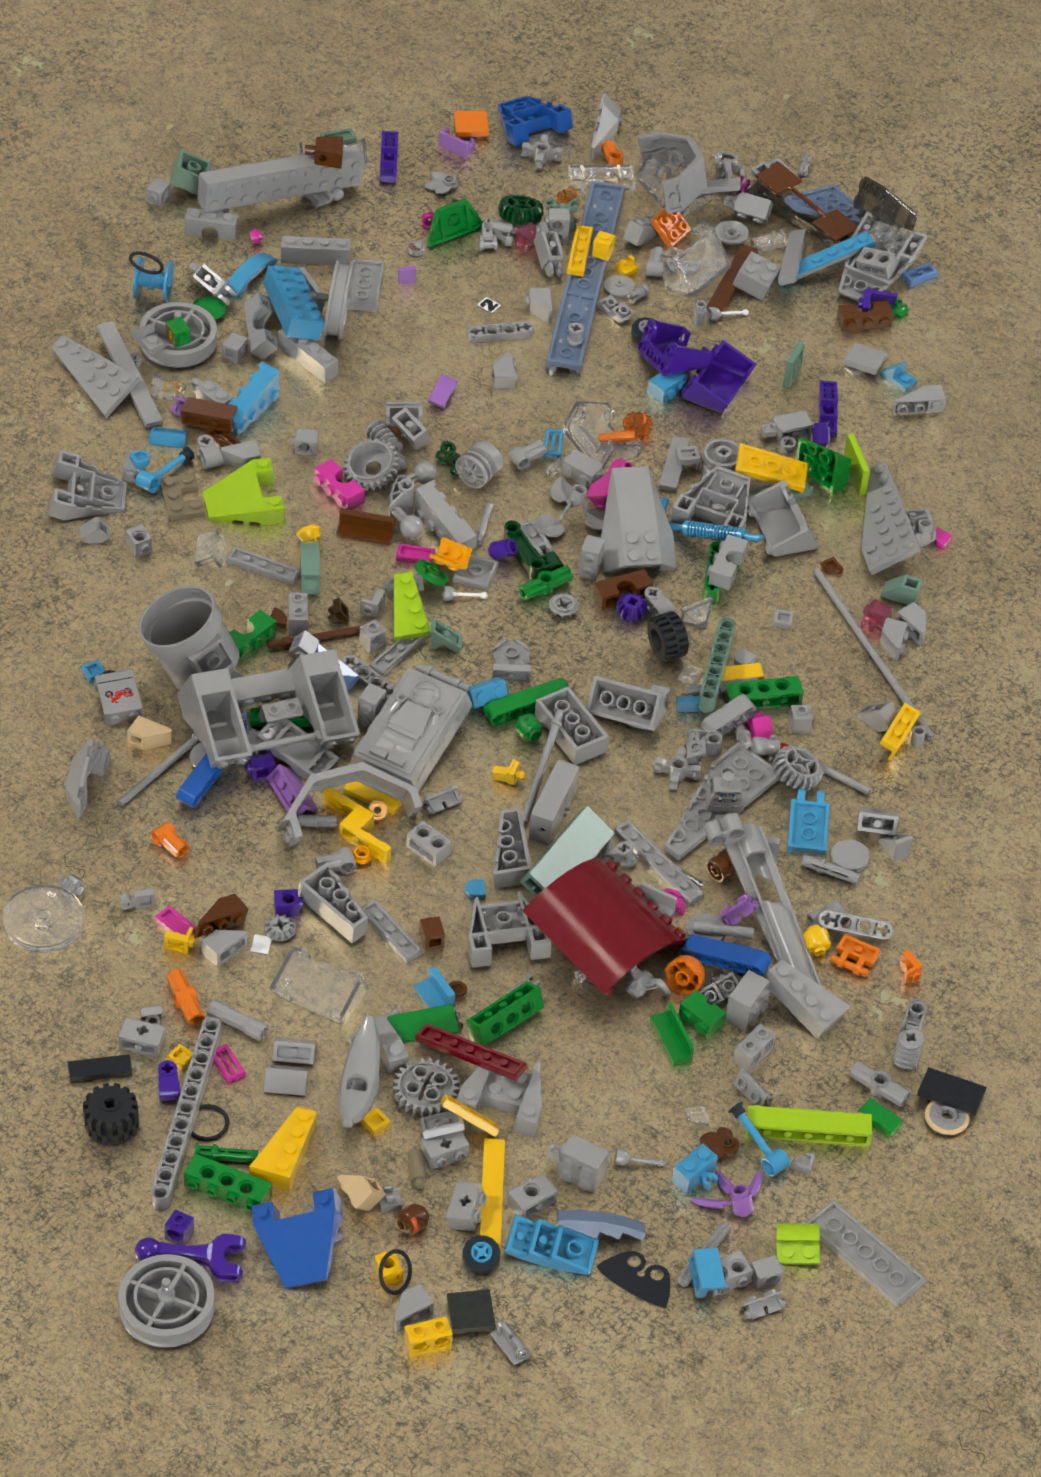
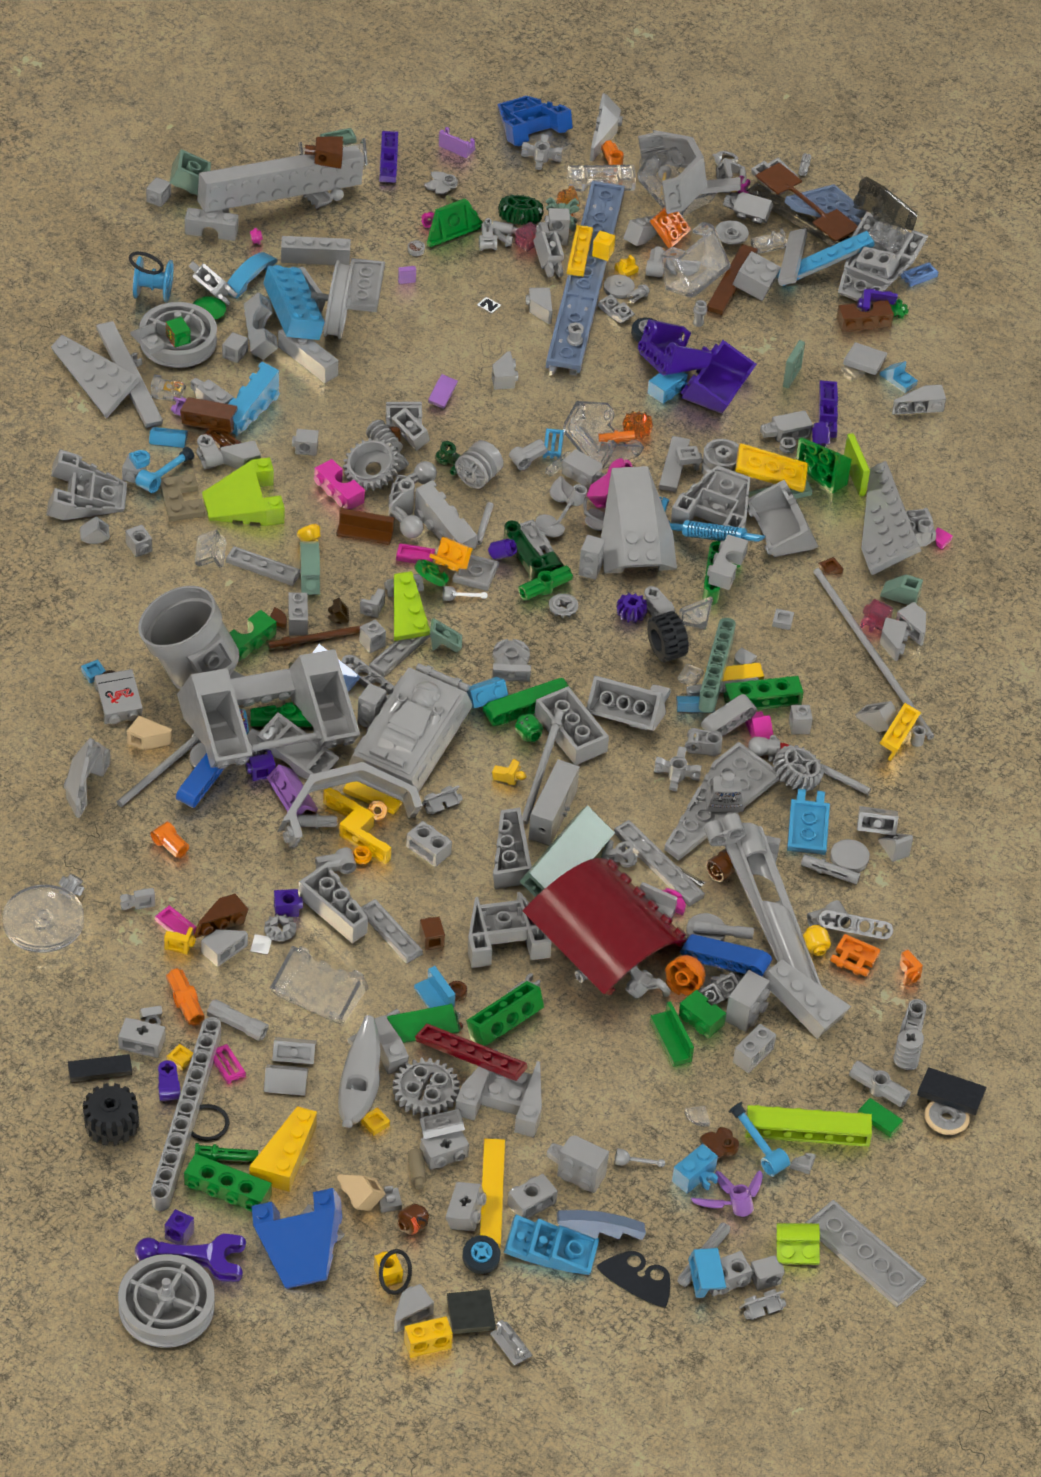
light grey bracket [258,698,303,723] -> none
light grey brick [288,630,319,660] -> none
yellow tile [441,1094,499,1137] -> none
orange tile [453,111,489,138] -> none
dark azure tile [465,879,486,899] -> none
light grey beam [467,321,534,343] -> none
reddish brown arch [593,569,654,610] -> none
light grey bracket [686,739,707,770] -> none
hinge [707,307,749,321] -> none
medium lavender hinge [718,893,759,926] -> none
light grey hinge [733,1068,773,1106] -> none
light grey axle [734,724,753,749] -> none

